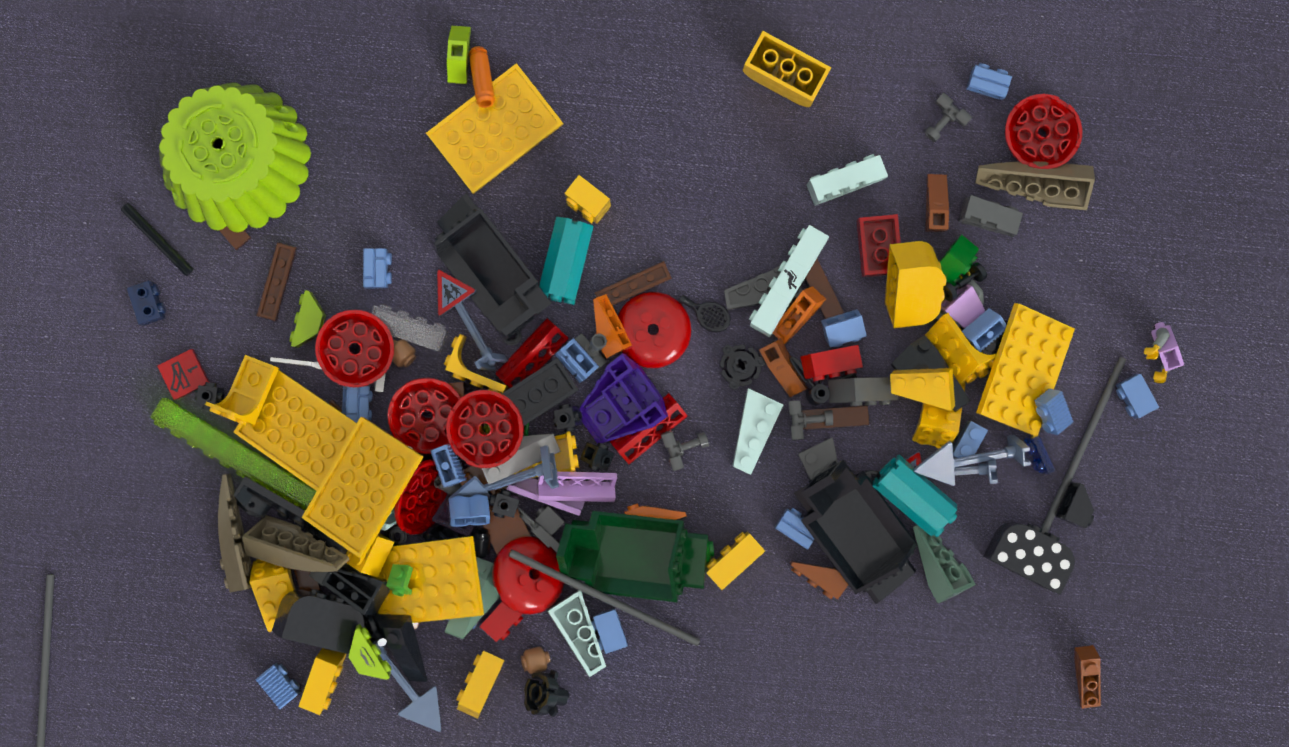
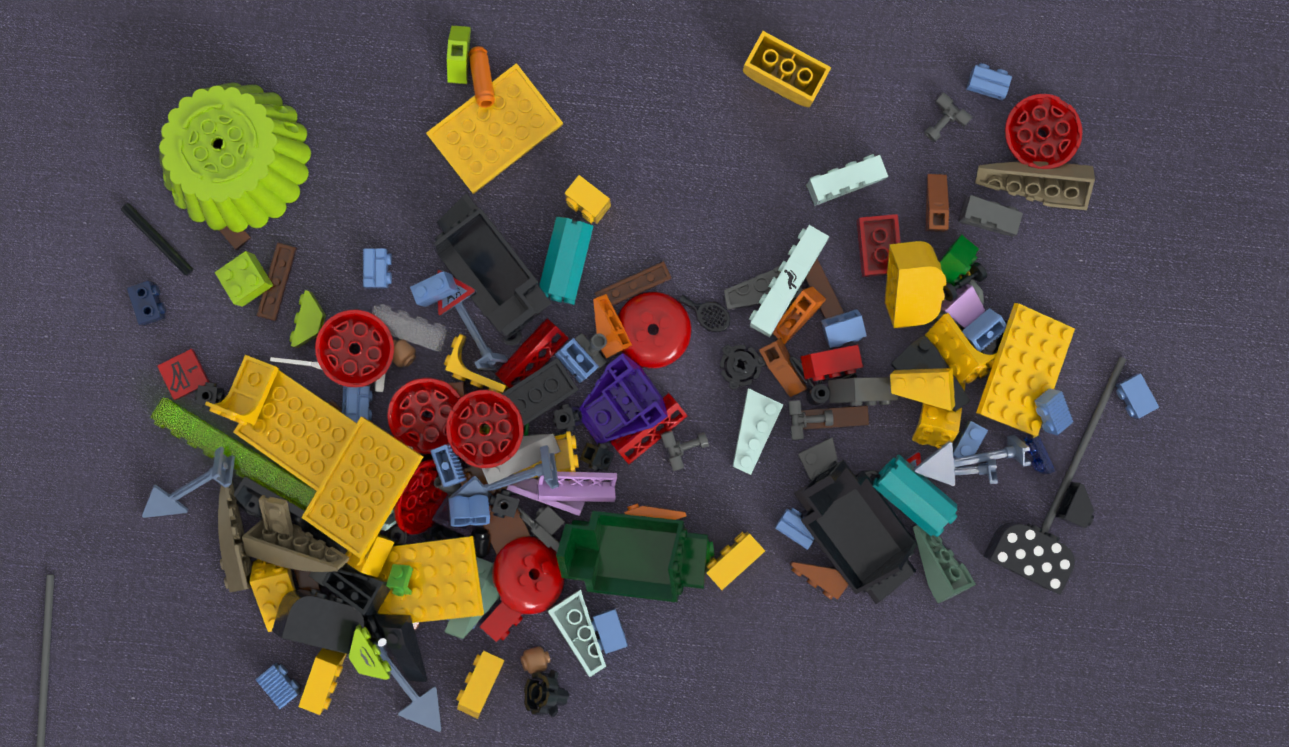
dark grey piece [508,549,700,646] -> none
dark orange slope [1074,645,1101,709] -> none
torso [1144,322,1184,383] -> none
none -> sand blue piece [142,446,235,518]
none -> lime brick [215,251,273,307]
none -> dark tan plate [259,495,294,535]
none -> medium blue brick [410,271,459,307]

